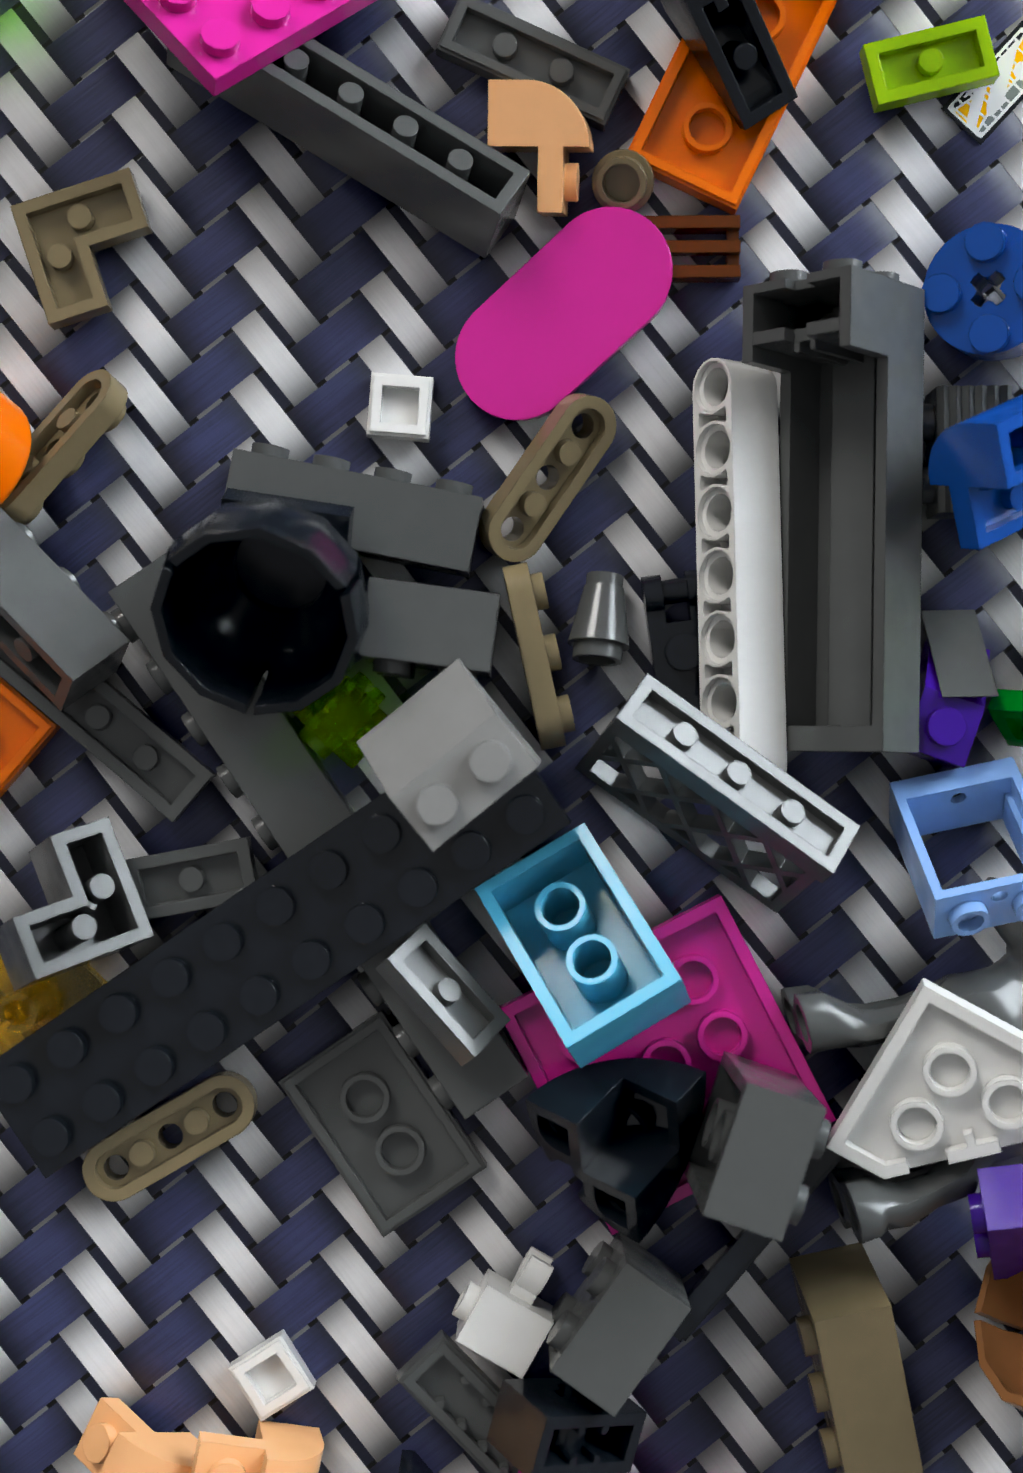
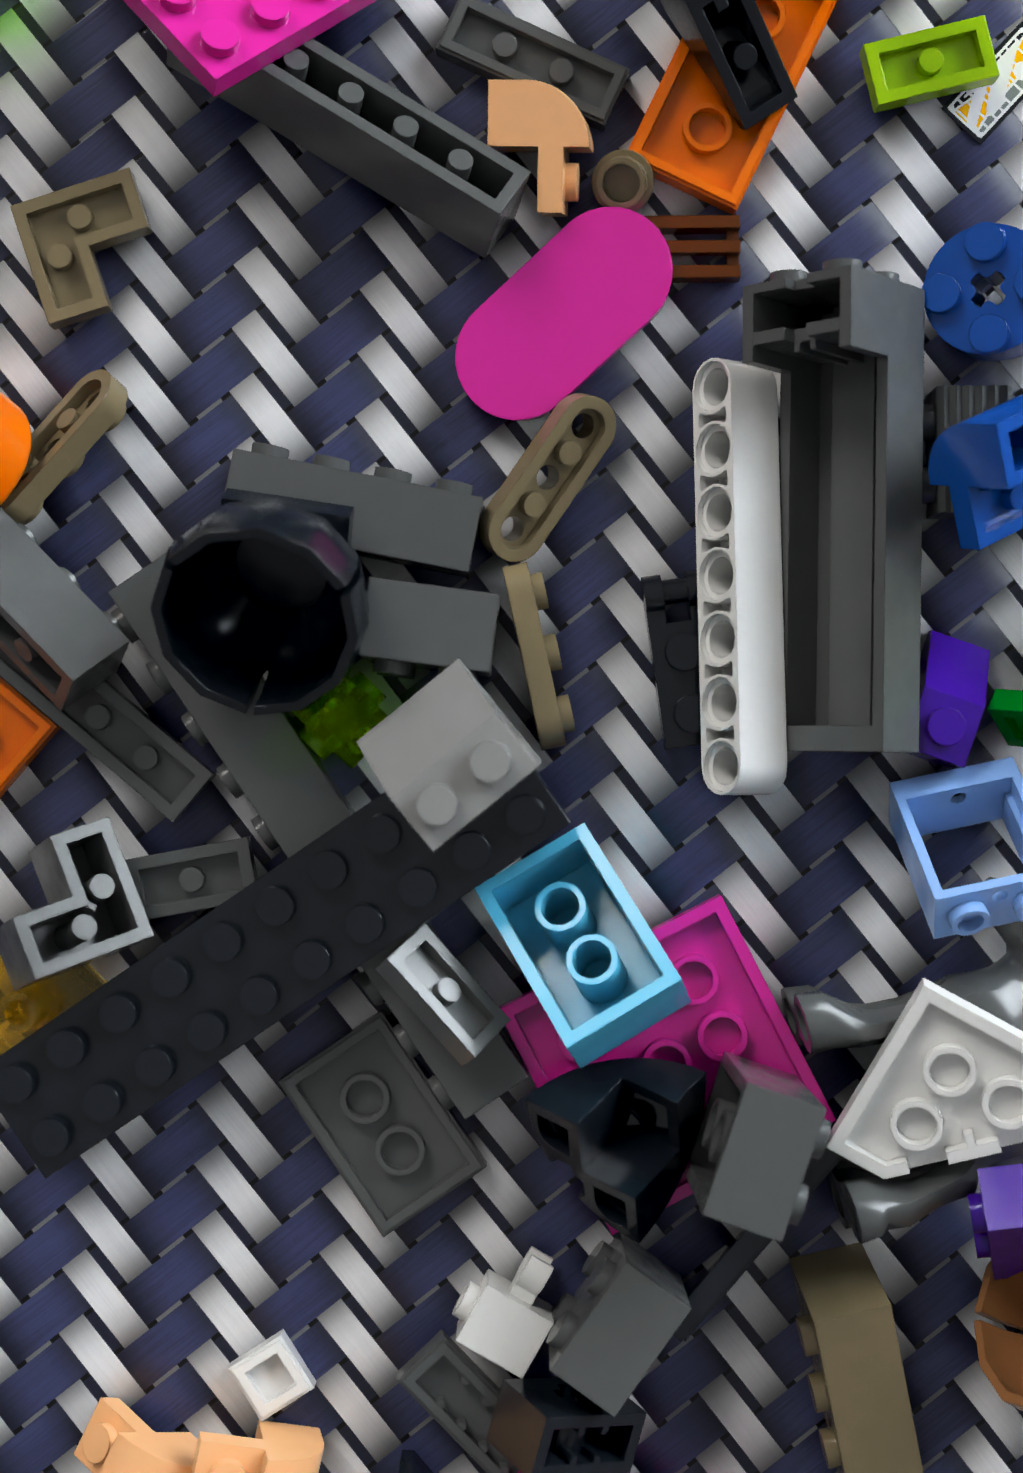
dark tan plate [82,1071,258,1202] -> none
white tile [366,372,434,443] -> none
dark grey cone [567,571,630,666] -> none
dark grey fence [575,673,860,913] -> none
dark grey sticker [921,610,999,698] -> none

